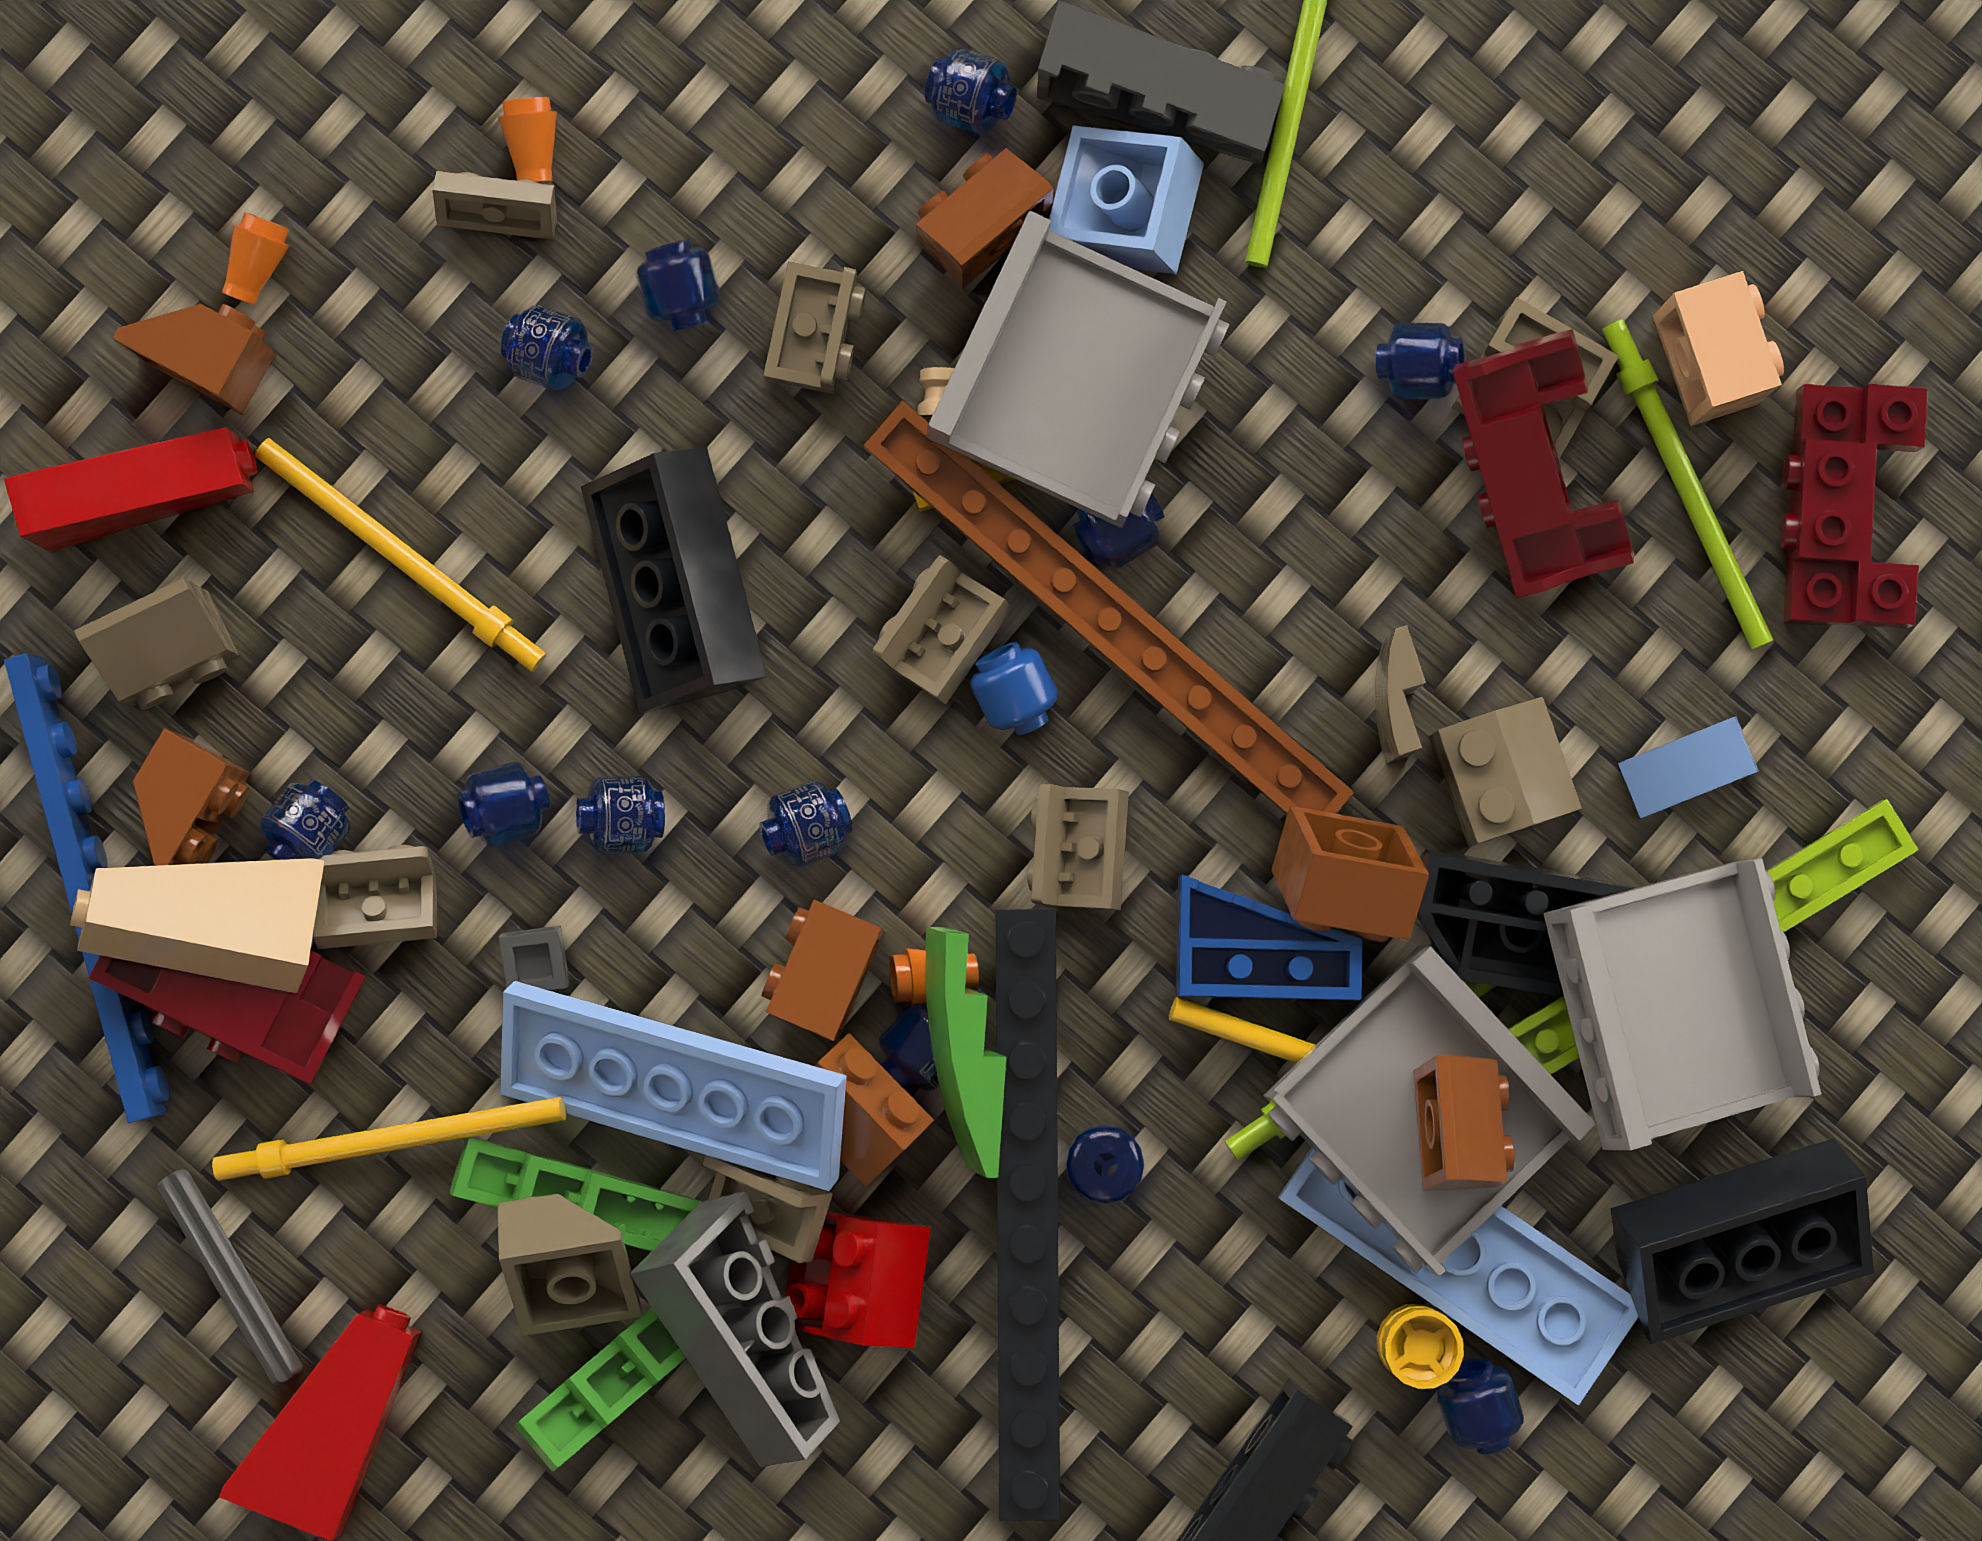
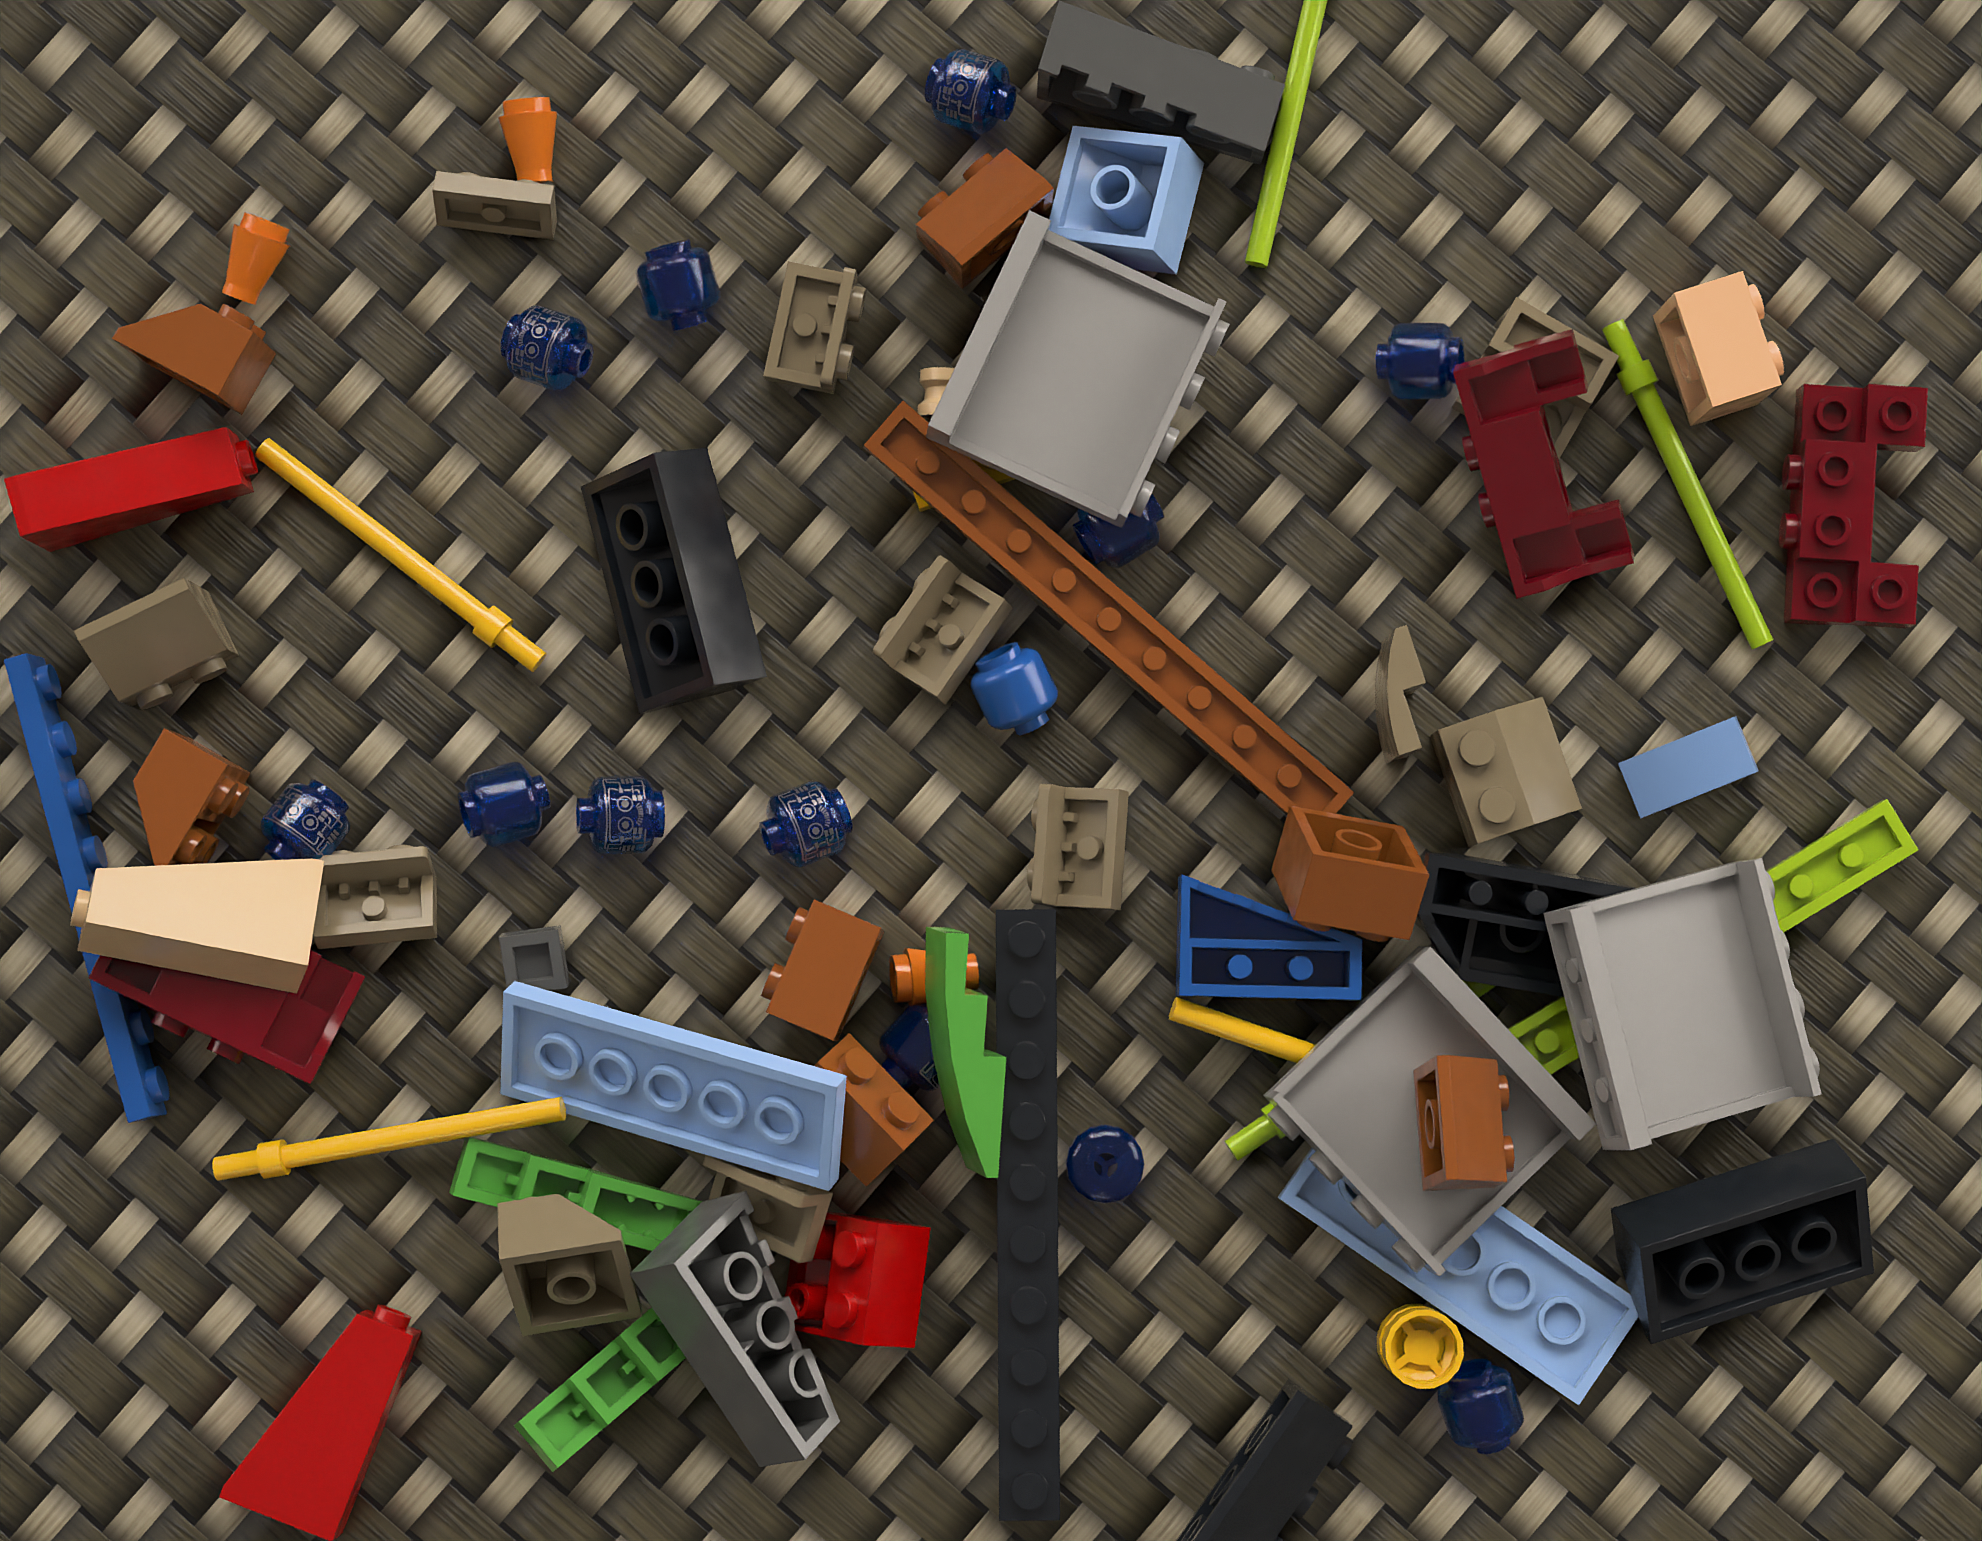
dark grey axle [157,1169,302,1385] -> none

